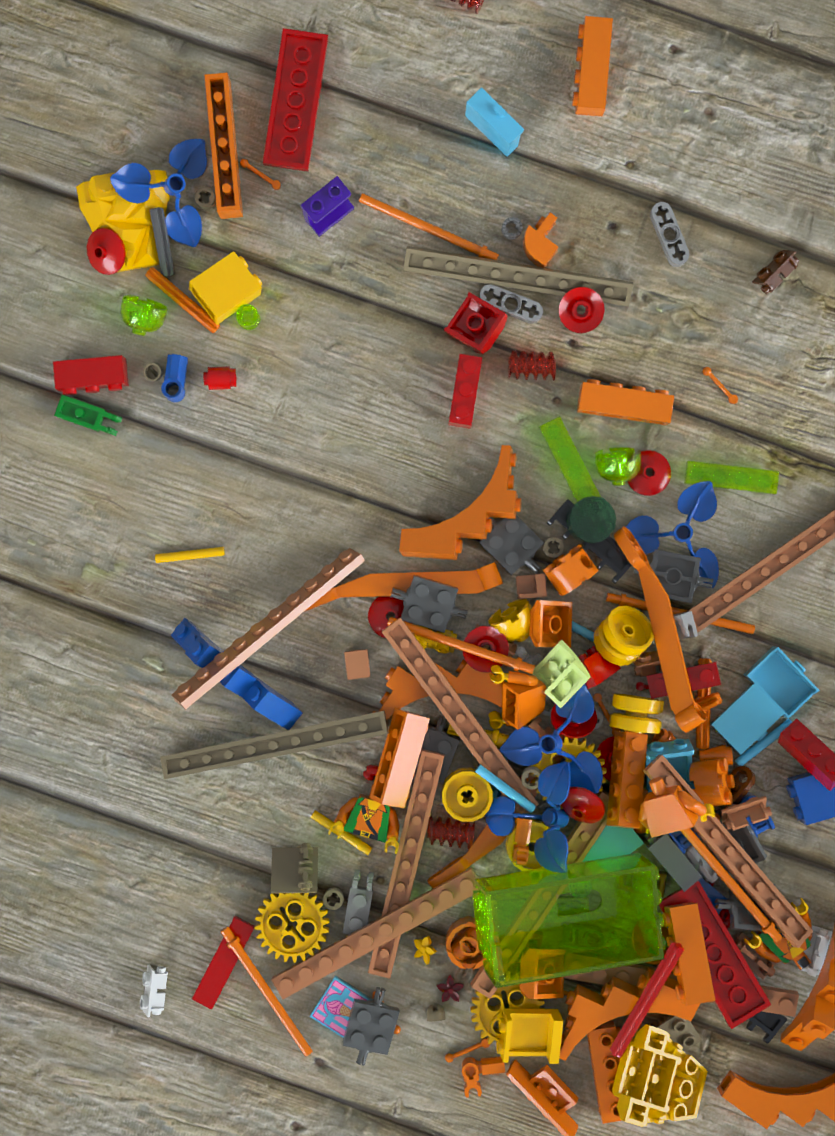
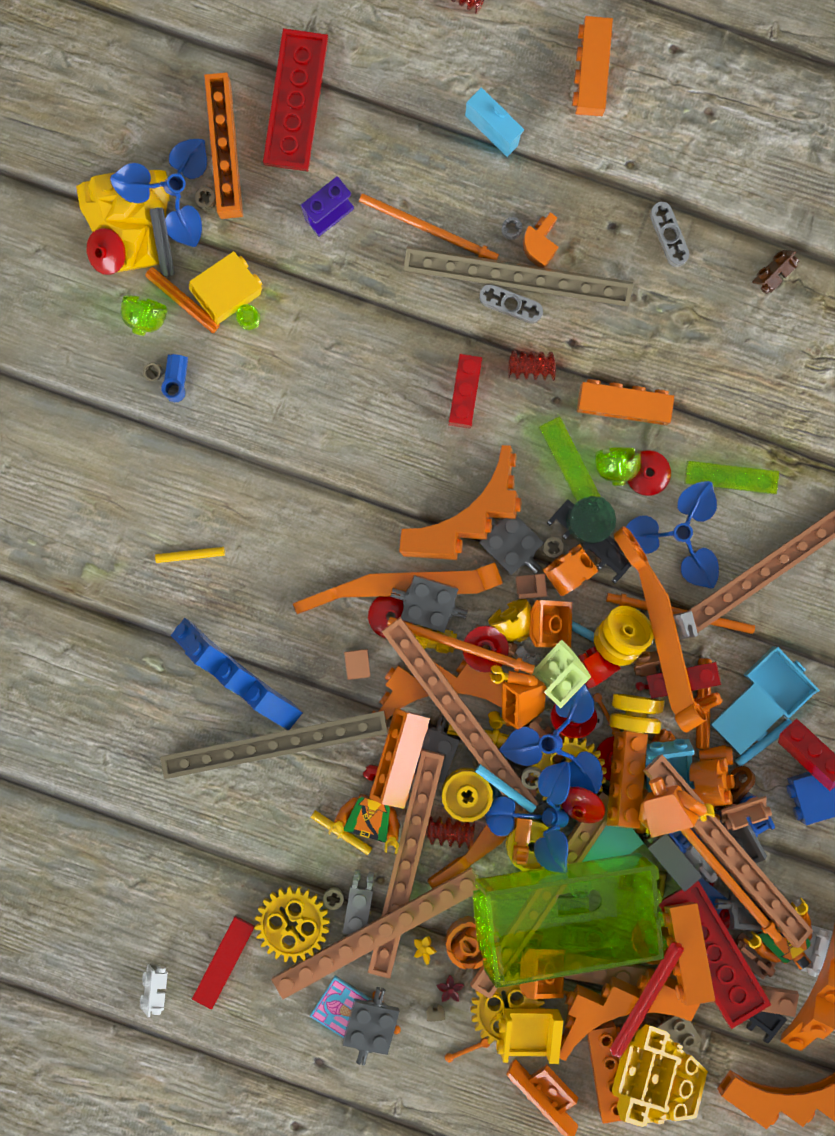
red brick [53,355,129,395] -> none
green hinge [54,394,122,436] -> none
nougat plate [171,548,365,710] -> none
red brick [203,366,237,390] -> none
orange bar [220,926,313,1057] -> none
orange hinge [240,159,281,190] -> none
dark tan hinge [271,843,318,893] -> none
red slope [444,292,508,354] -> none
orange bar [461,1056,506,1098] -> none
red dish [559,287,605,333] -> none
dark grey plate [634,549,713,603] -> none
orange hinge [702,367,738,404] -> none

